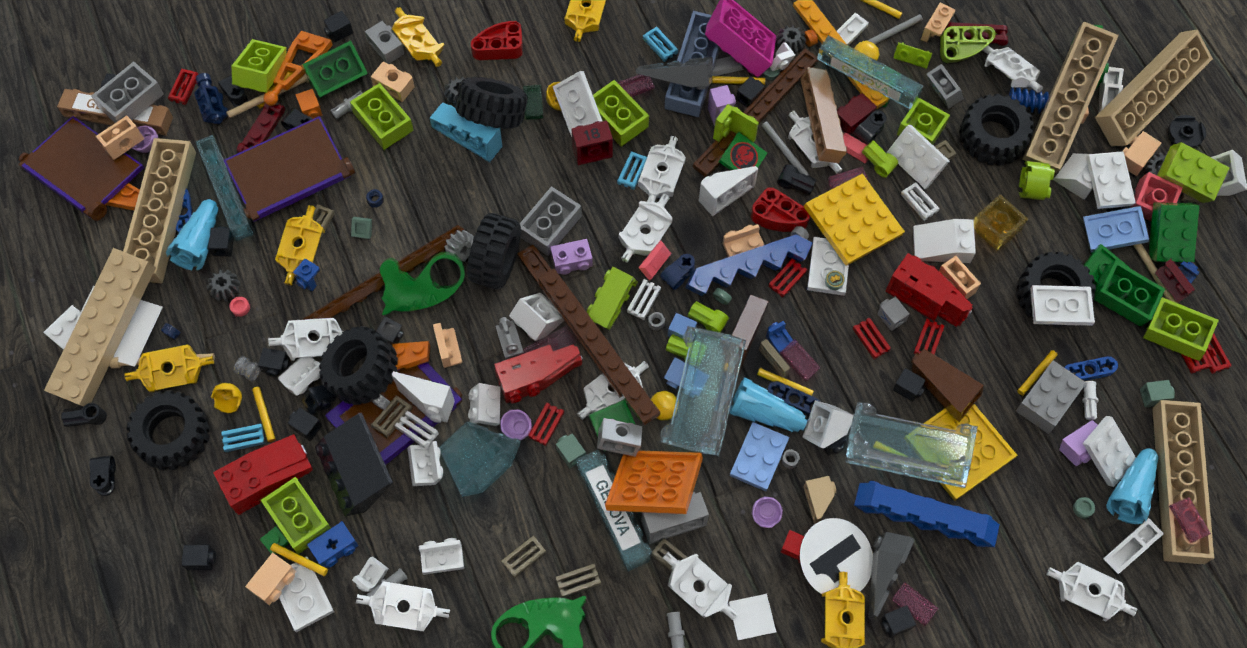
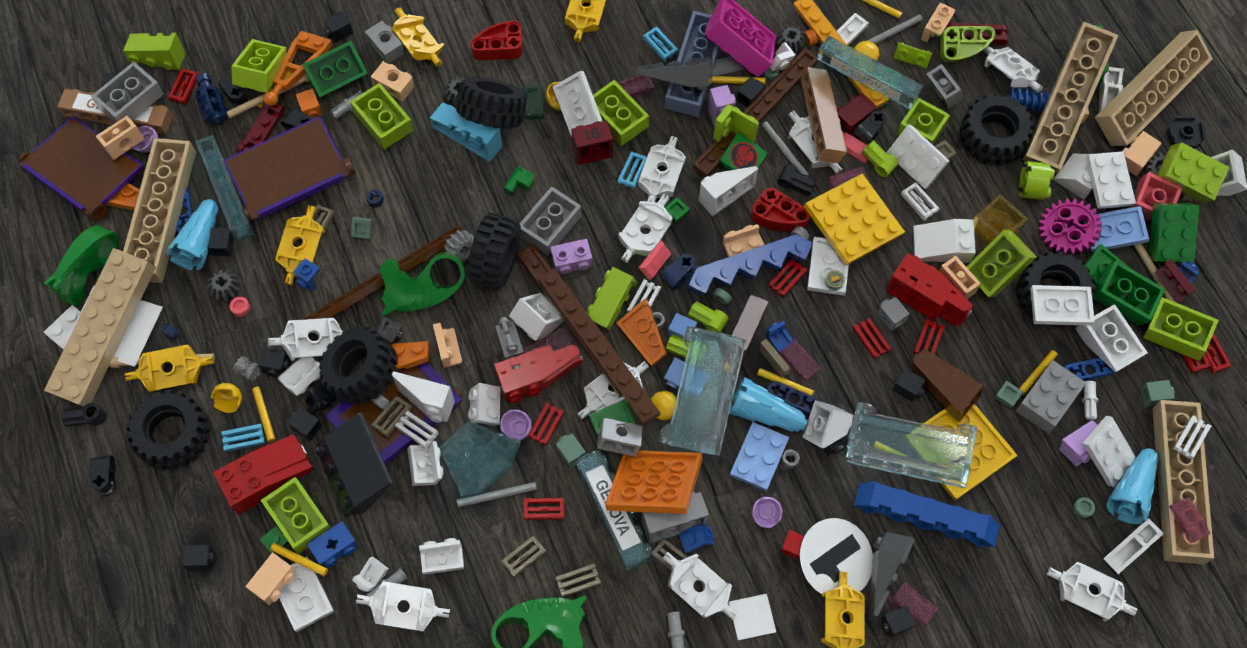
tan slope [803,476,836,525] -> none
none -> green animal [44,225,119,306]
none -> lime wedge [123,33,186,70]
none -> light grey bar [457,482,537,507]
none -> green piece [503,167,535,195]
none -> red tile [524,498,564,520]
none -> orange wing [616,298,667,367]
none -> green plate [664,197,690,223]
none -> blue bracket [678,524,714,553]
none -> lime brick [967,230,1036,297]
none -> sand green plate [995,381,1023,409]
none -> dark pink gear [1039,198,1102,256]
none -> white slope [1075,304,1148,372]
none -> white tile [1173,415,1211,459]

